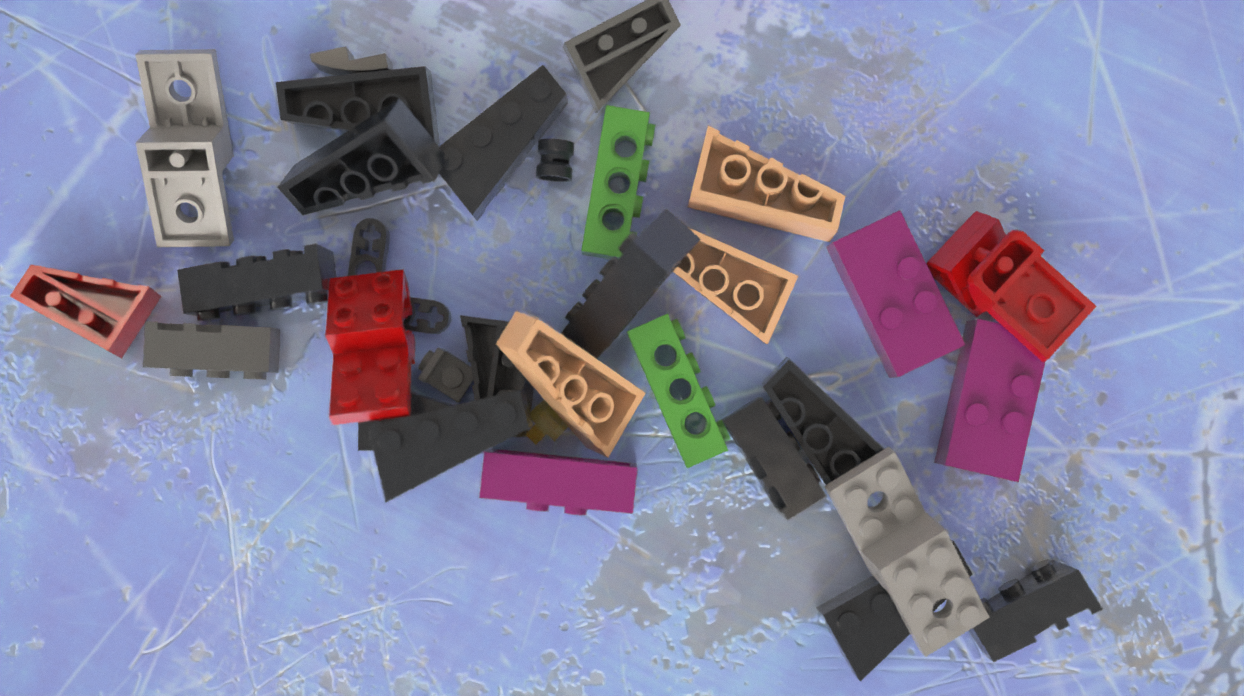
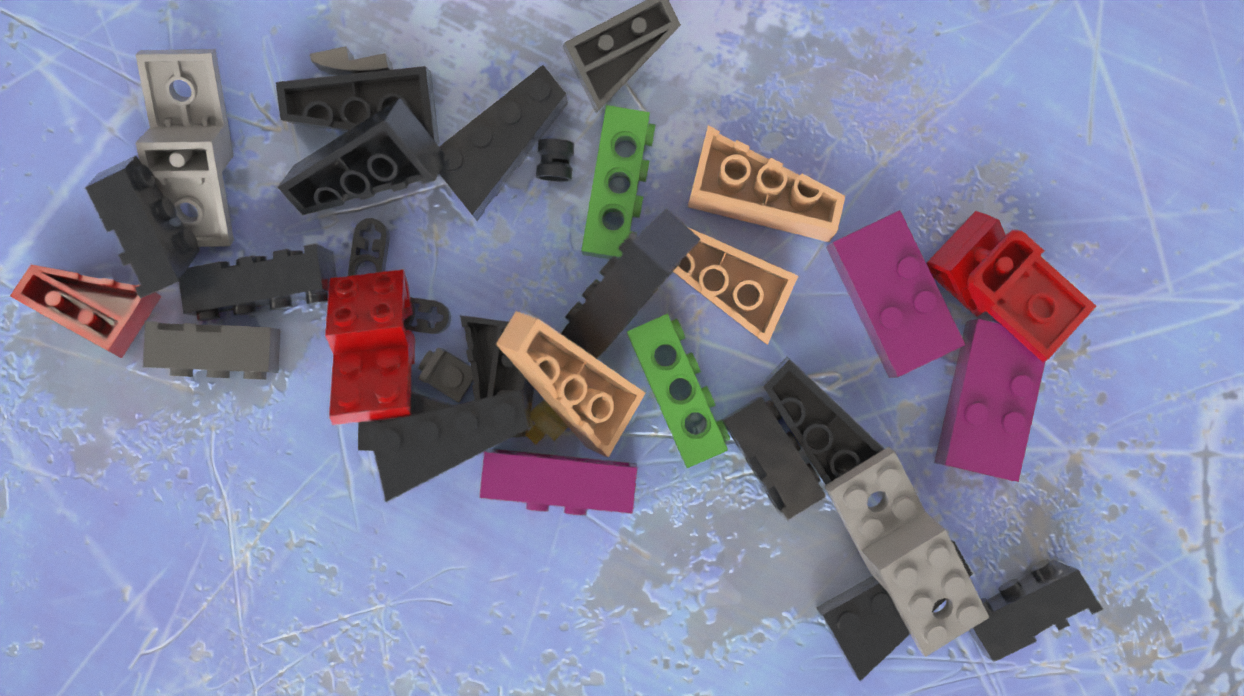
none -> black wedge [85,155,200,299]

